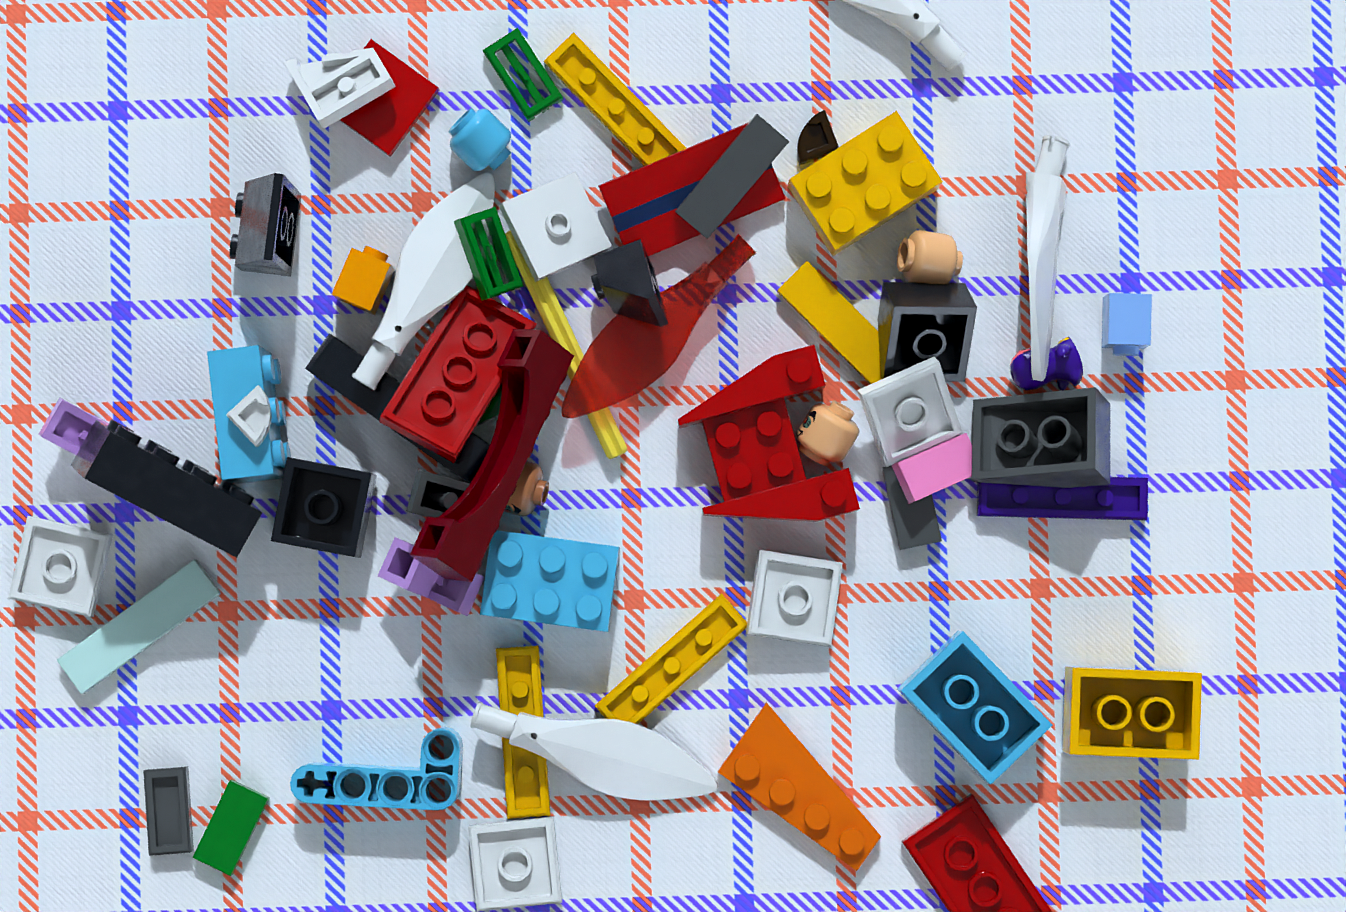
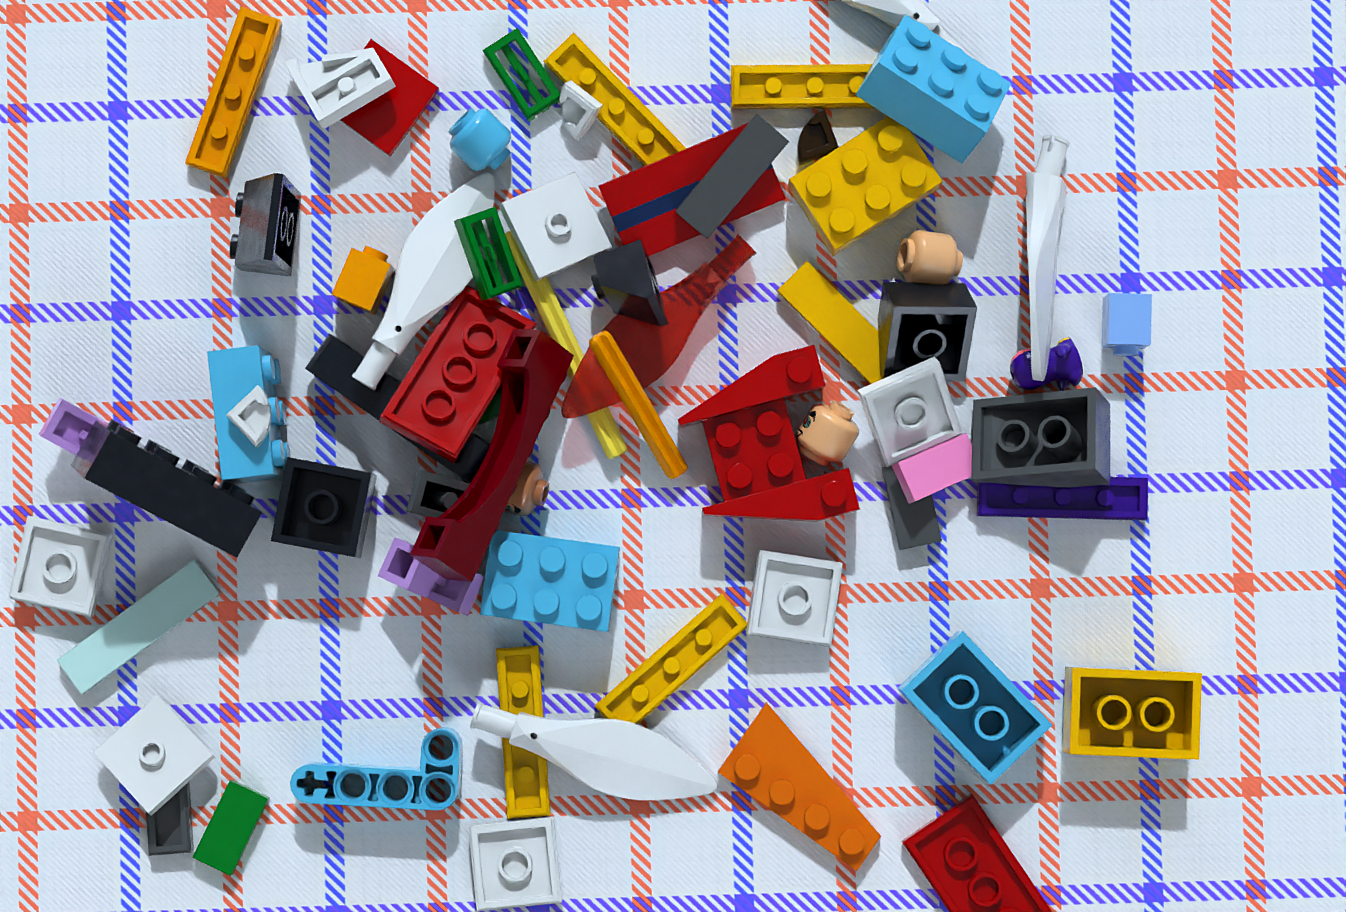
none -> white plate [93,694,215,816]
none -> light orange tile [185,6,282,179]
none -> white tile [560,80,603,141]
none -> light orange axle [589,330,688,479]
none -> yellow tile [731,64,875,109]
none -> medium azure brick [855,14,1011,164]

